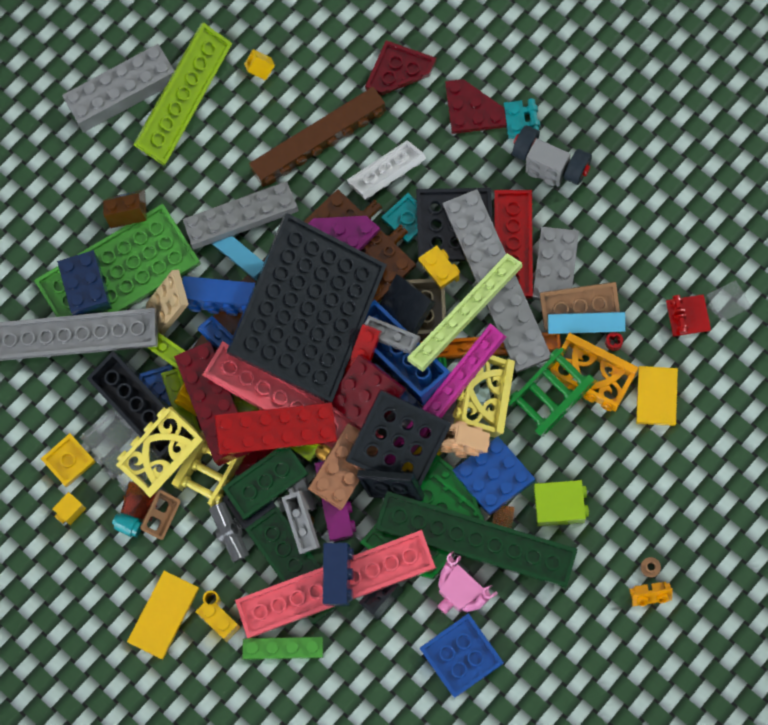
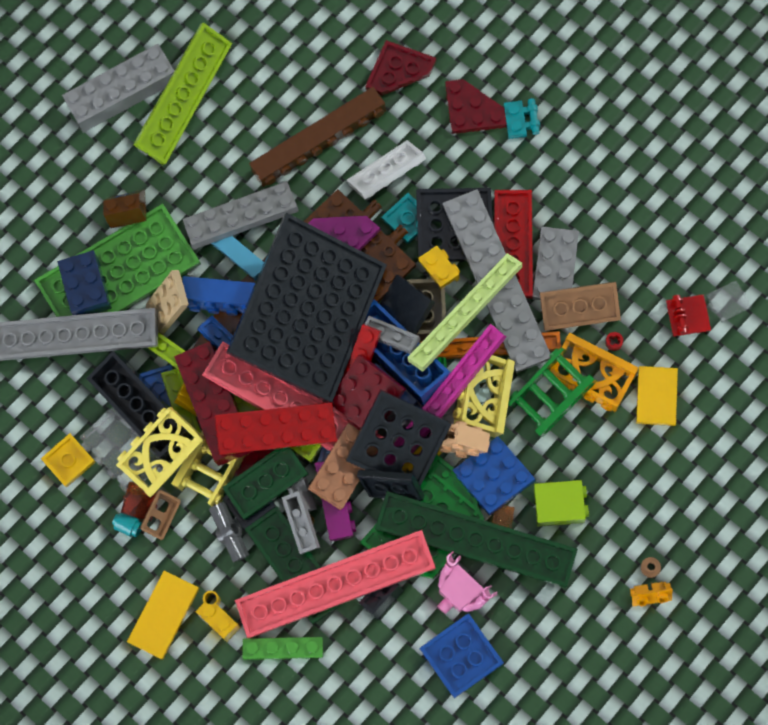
yellow brick [53,492,86,525] -> none
yellow panel [244,49,275,80] -> none
pearl gold hinge [315,444,332,462] -> none
dark blue brick [323,543,354,606] -> none
brick [512,125,592,187] -> none
medium azure tile [548,312,625,334] -> none

